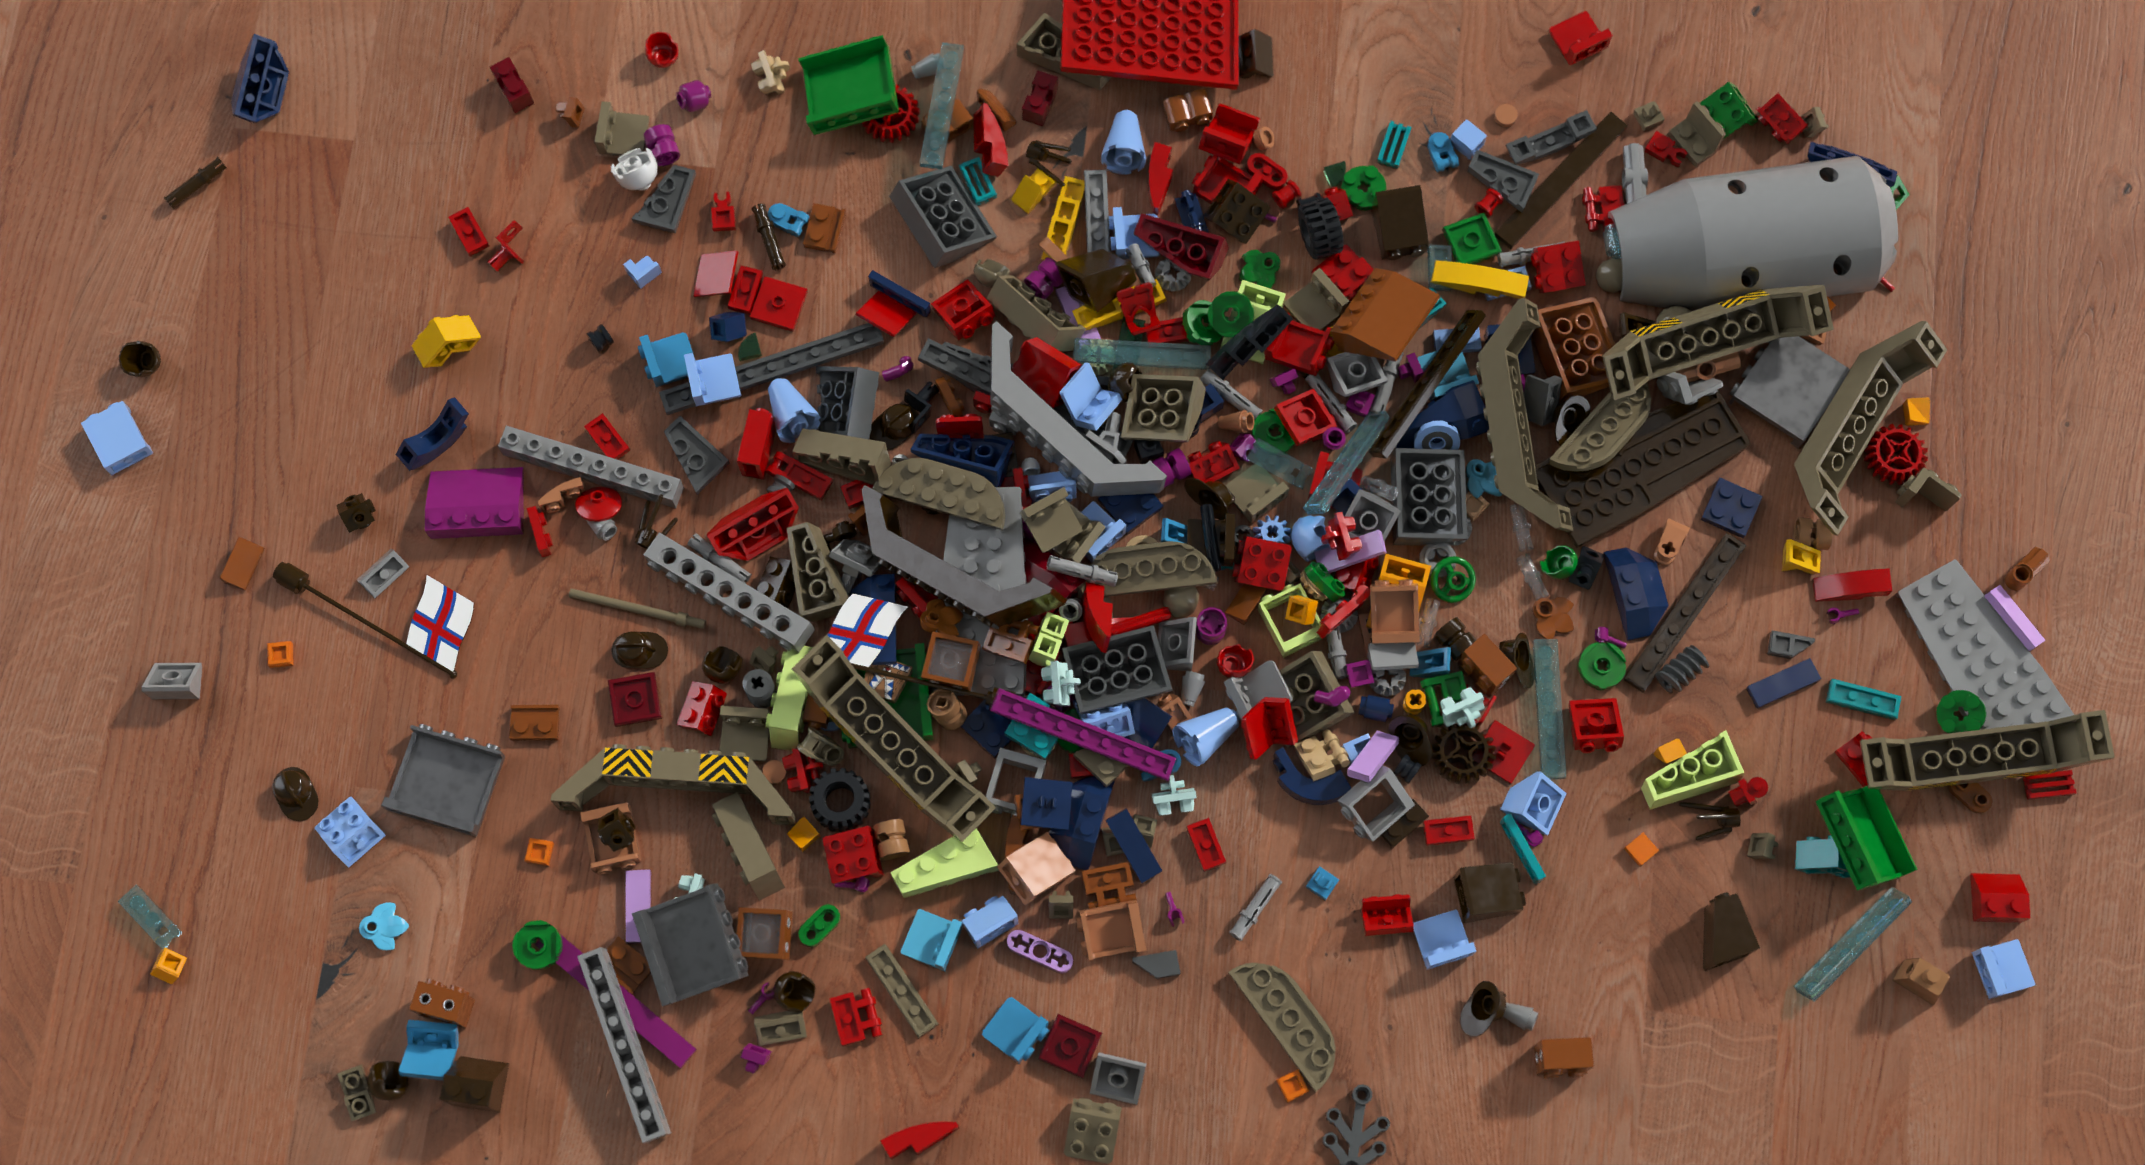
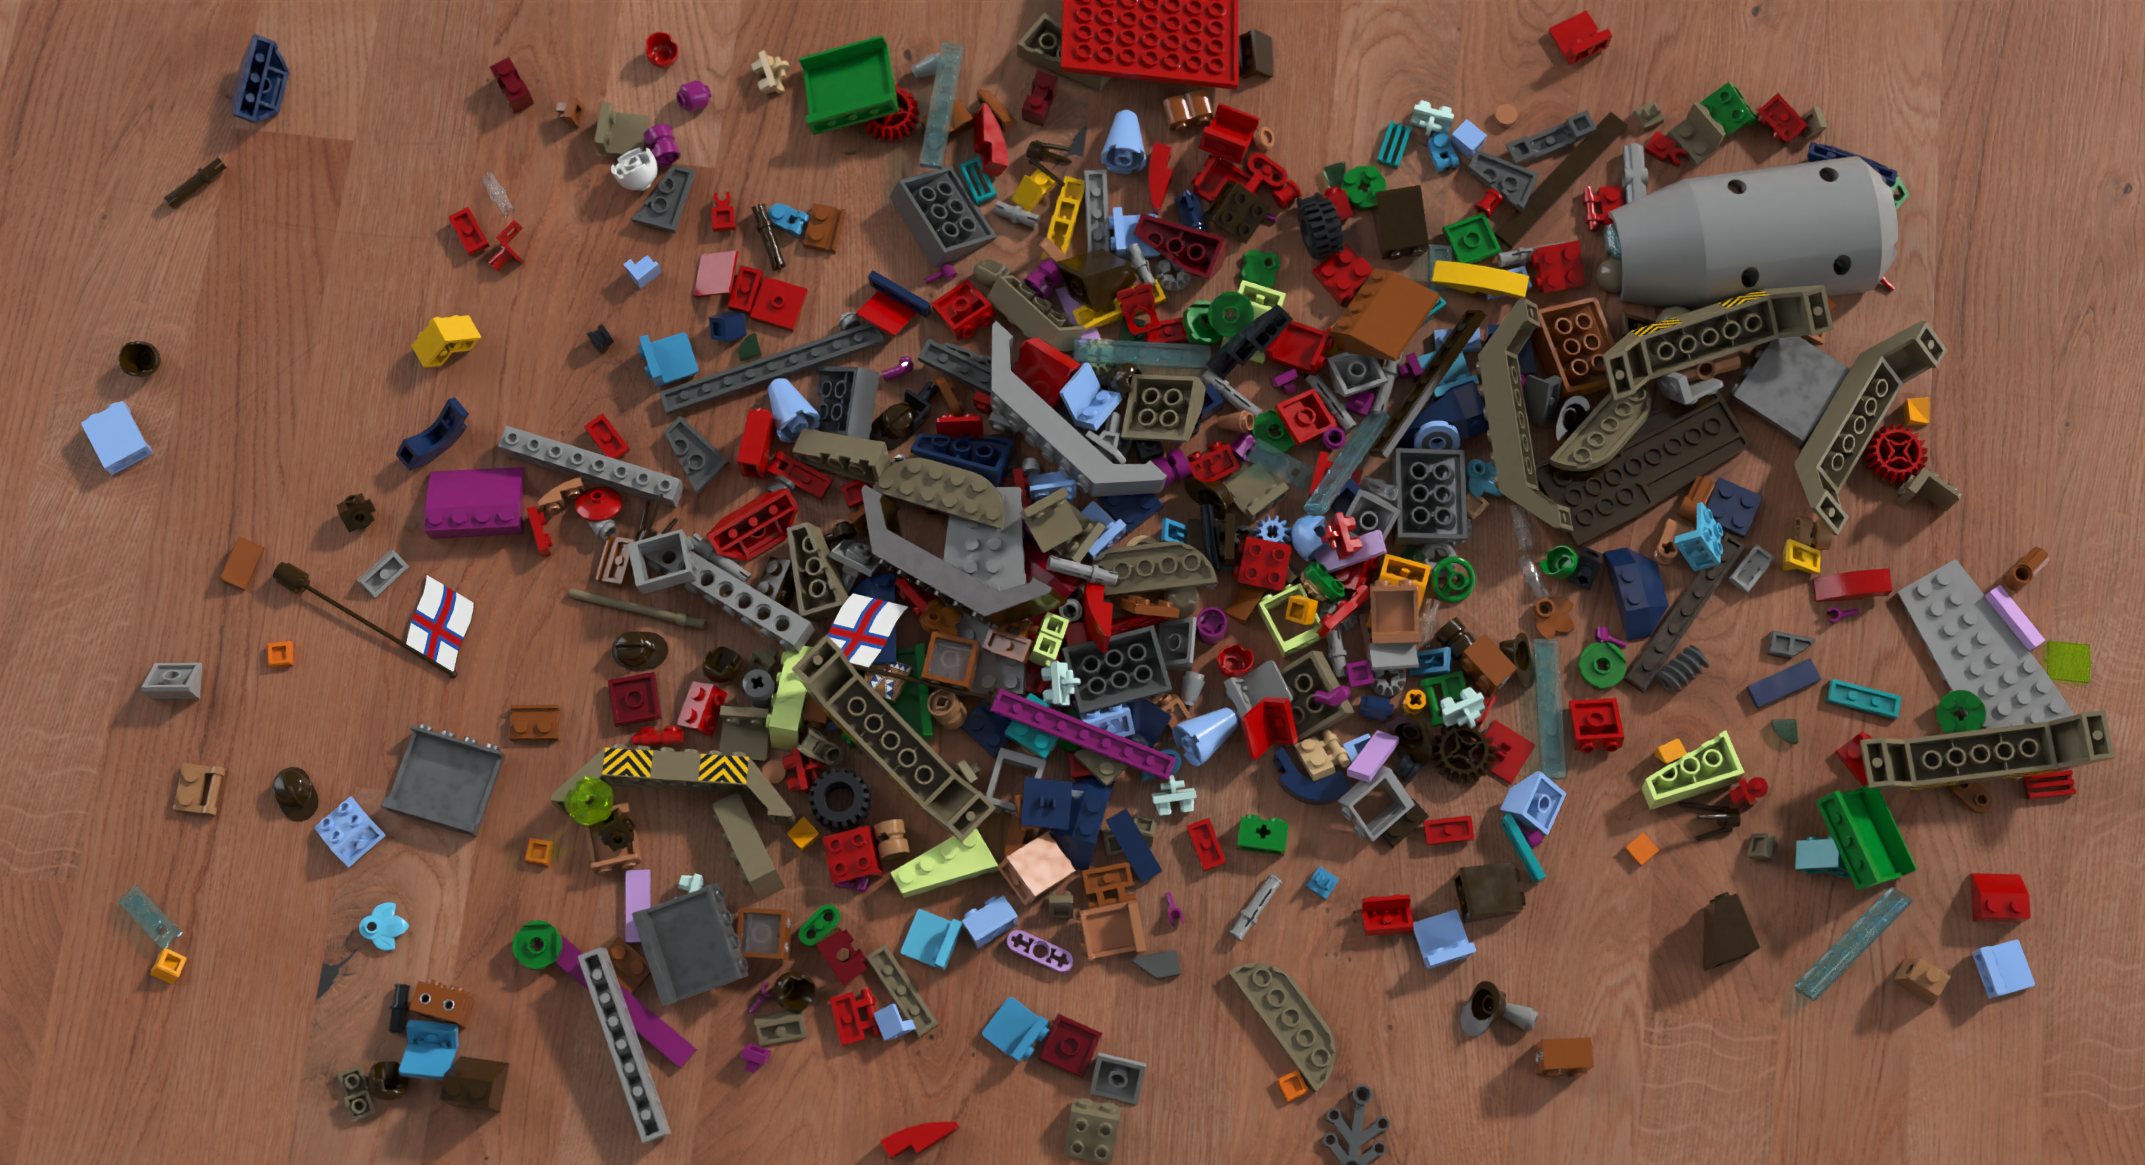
light blue bracket [684,353,741,406] -> none
dark tan bracket [1284,268,1349,330] -> none
none -> medium nougat plate [173,763,226,816]
none -> black axle [389,984,410,1034]
none -> clear pin [481,173,515,217]
none -> clear neon green plate [565,776,614,825]
none -> dark orange plate [595,535,636,587]
none -> light grey window [627,529,698,594]
none -> red plate [632,725,685,747]
none -> dark red brick [814,927,868,986]
none -> light grey plate [838,312,860,331]
none -> light blue panel [873,1004,916,1041]
none -> magenta hand [924,264,957,284]
none -> light grey pin [993,200,1040,229]
none -> dark orange plate [1118,594,1180,618]
none -> green brick [1236,814,1289,856]
none -> clear green tile [1398,545,1427,563]
none -> light aqua hips [1410,100,1454,136]
none -> medium azure bracket [1675,502,1723,572]
none -> dark orange piece [1676,476,1716,524]
none -> light grey plate [1728,544,1775,594]
none -> clear green tile [1771,719,1798,744]
none -> clear neon green piece [2045,641,2092,683]

